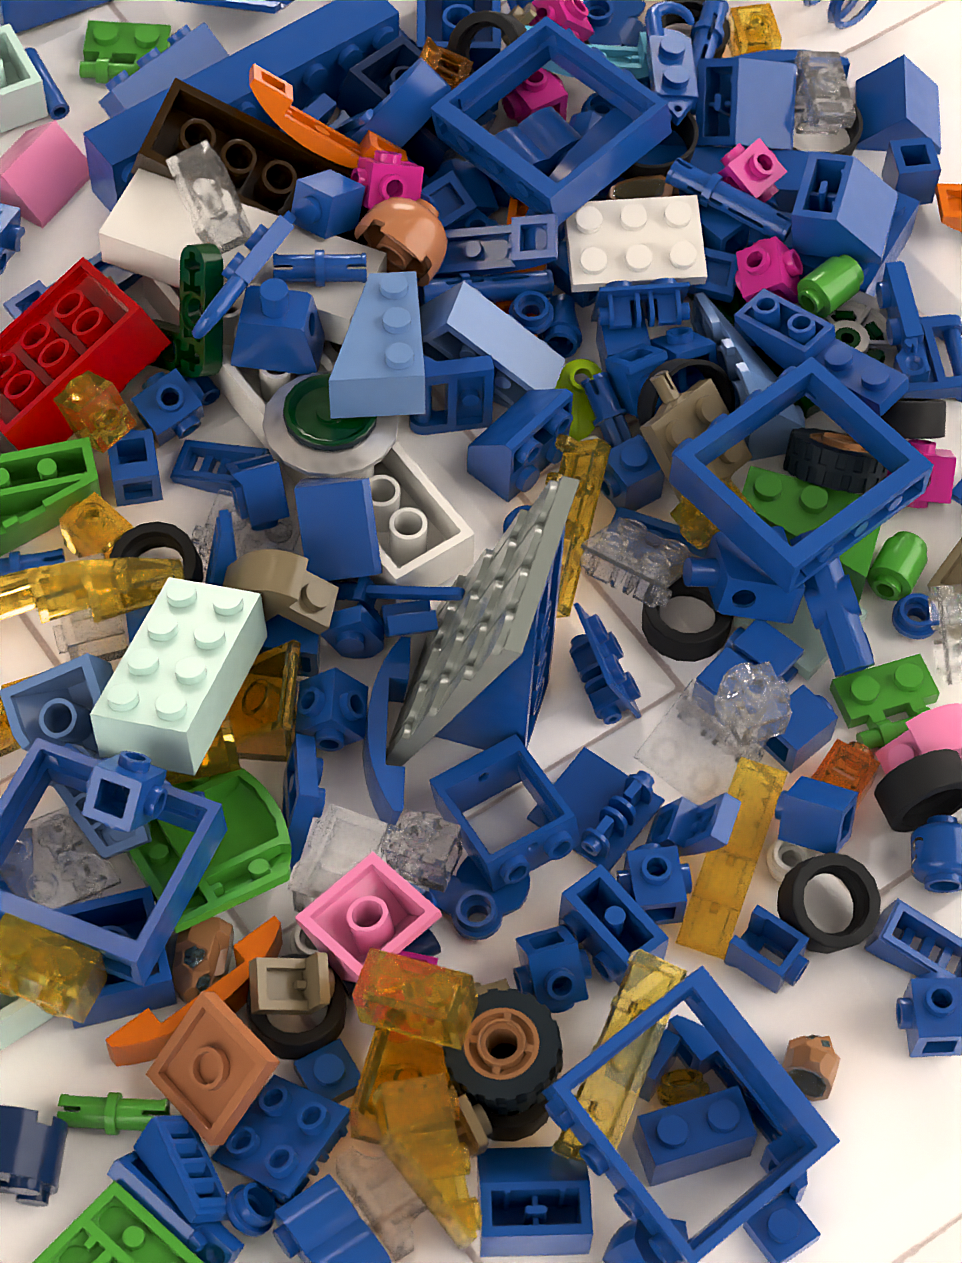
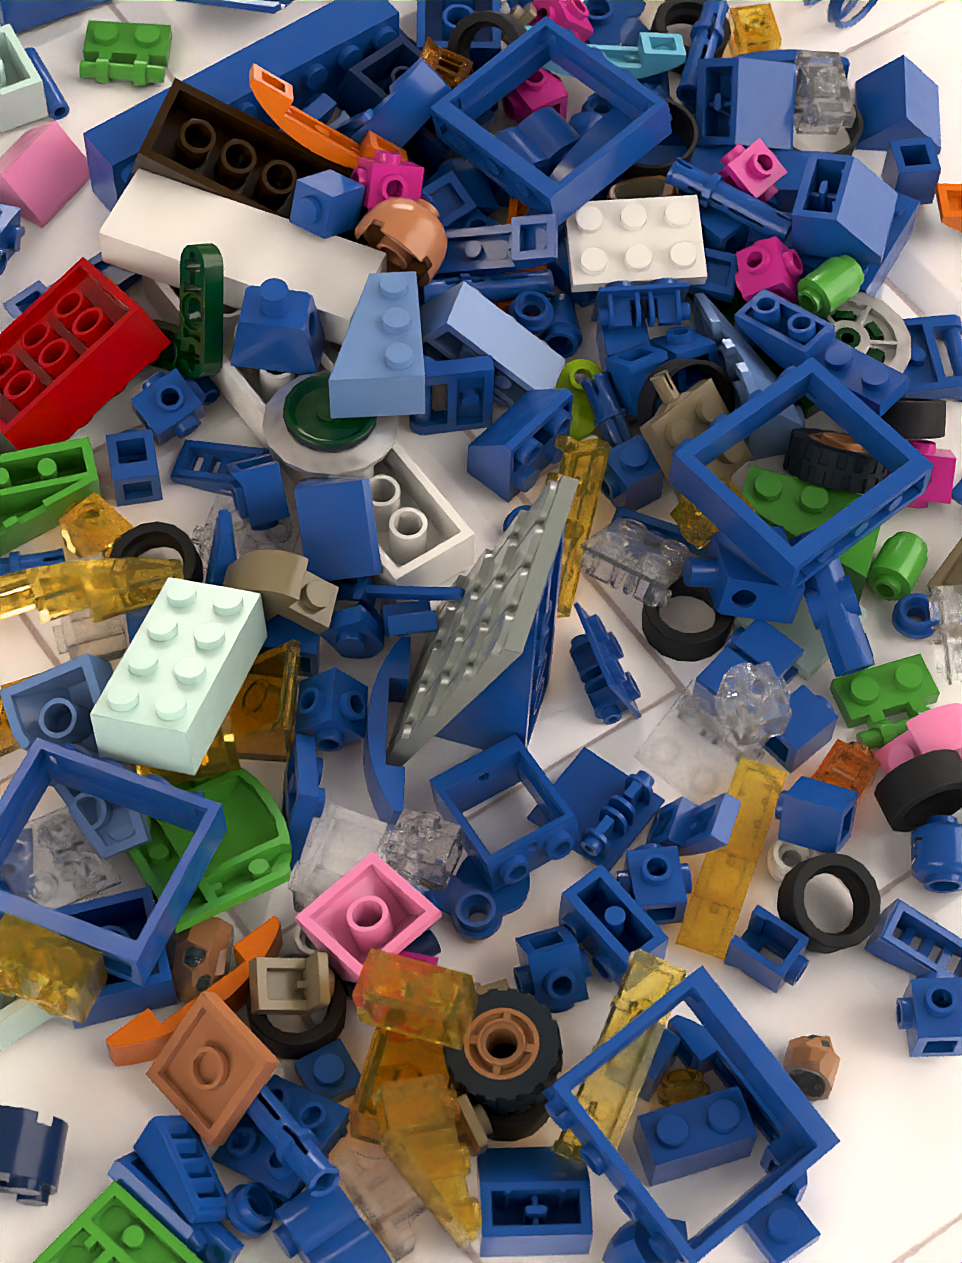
clear yellow brick [53,370,137,454] -> none
bright green pin [57,1092,170,1135] -> none
blue brick [82,751,167,832] -> none
brick [98,22,230,118] -> none
clear brick [166,140,253,255] -> none
blue plate [192,210,297,339] -> none
blue pin [273,250,367,287] -> none
plate [645,1,699,125] -> none
blue hinge [876,261,930,383] -> none
none -> blue pin [246,1084,340,1197]

